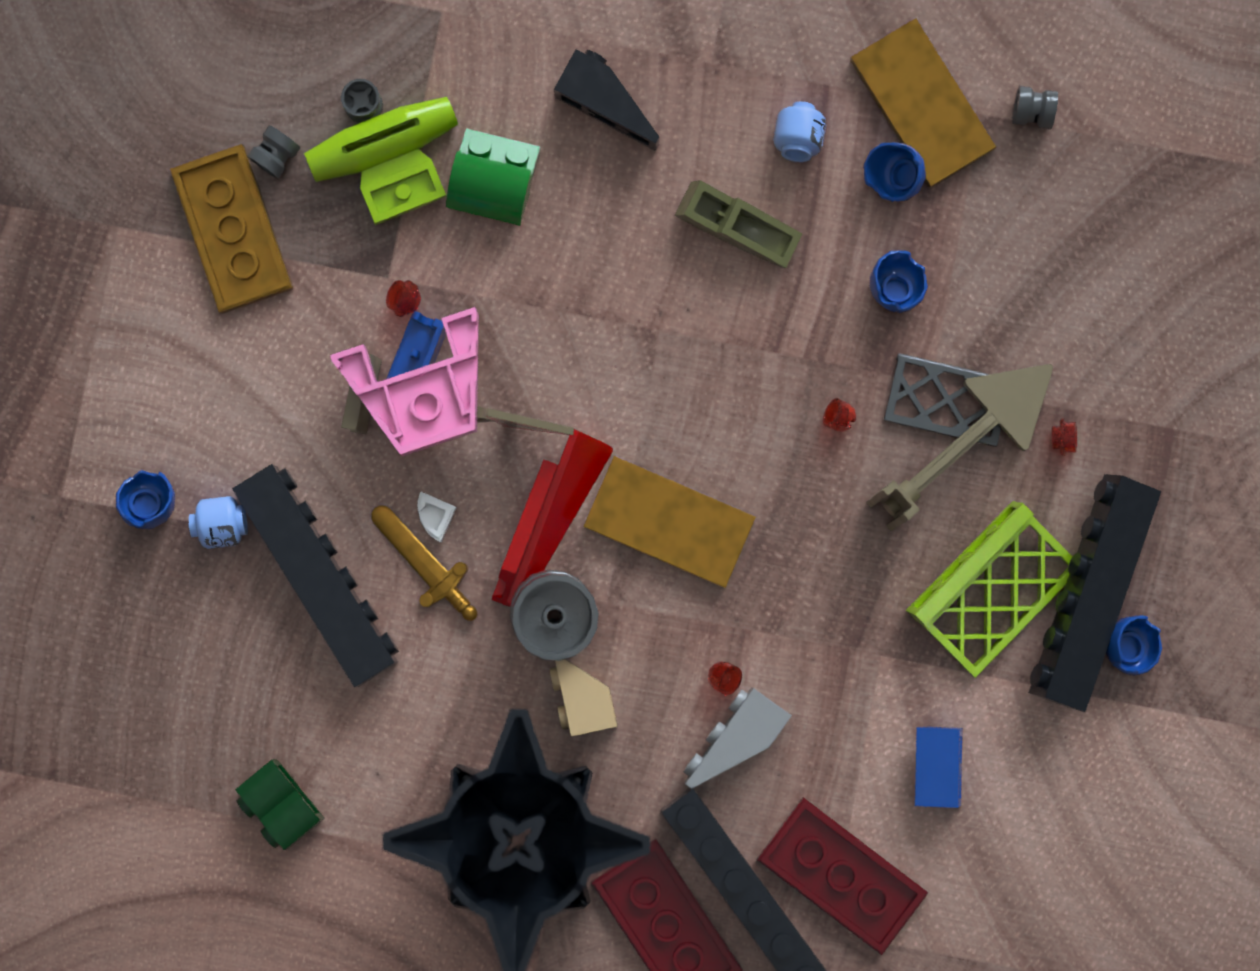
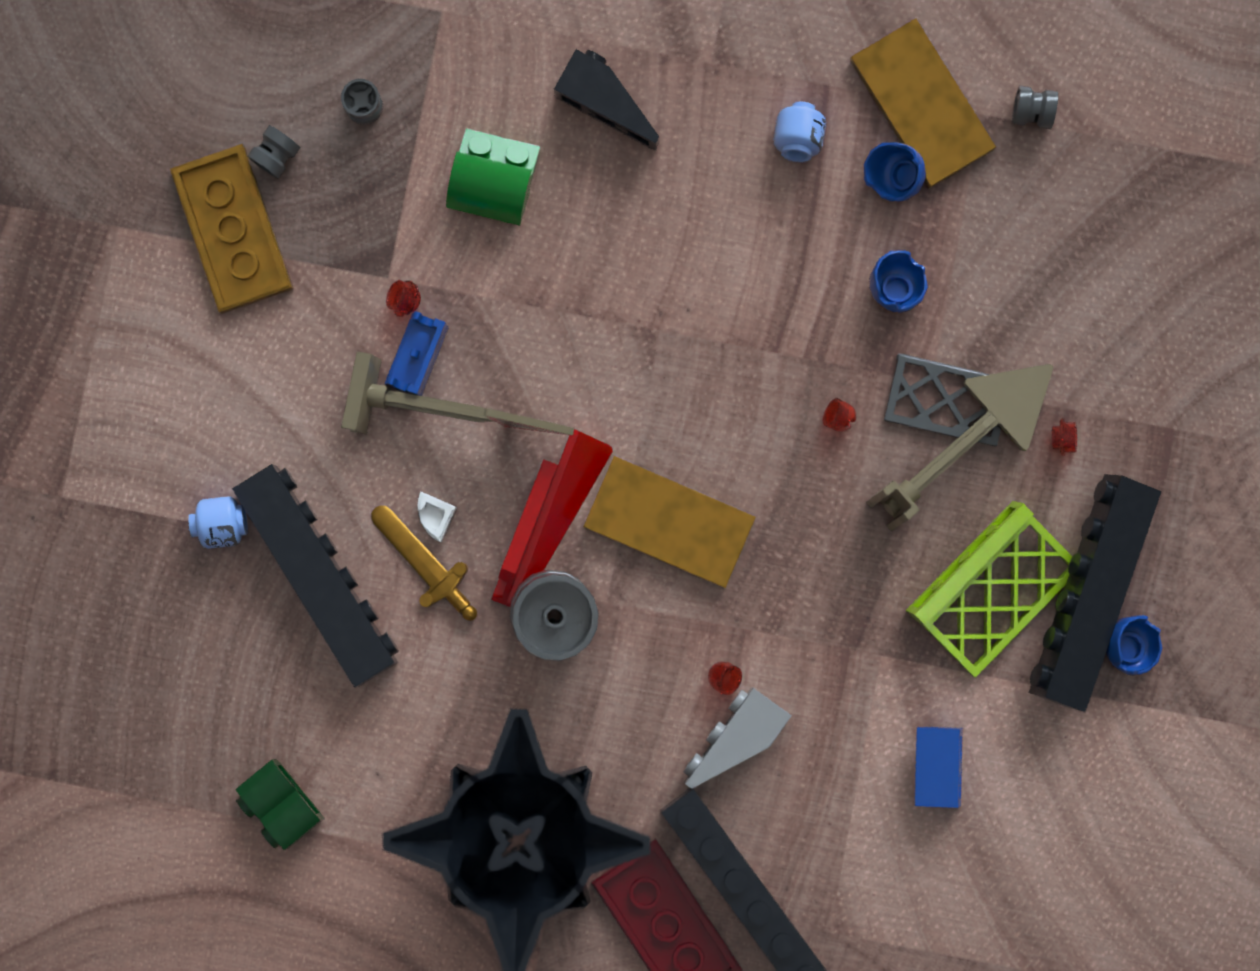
blue hair [116,470,175,529] -> none
lime plate [304,97,458,225] -> none
bright pink wing [330,307,479,456] -> none
tan slope [550,659,617,736] -> none
olive slope [674,180,802,268] -> none
dark red tile [757,797,928,955] -> none

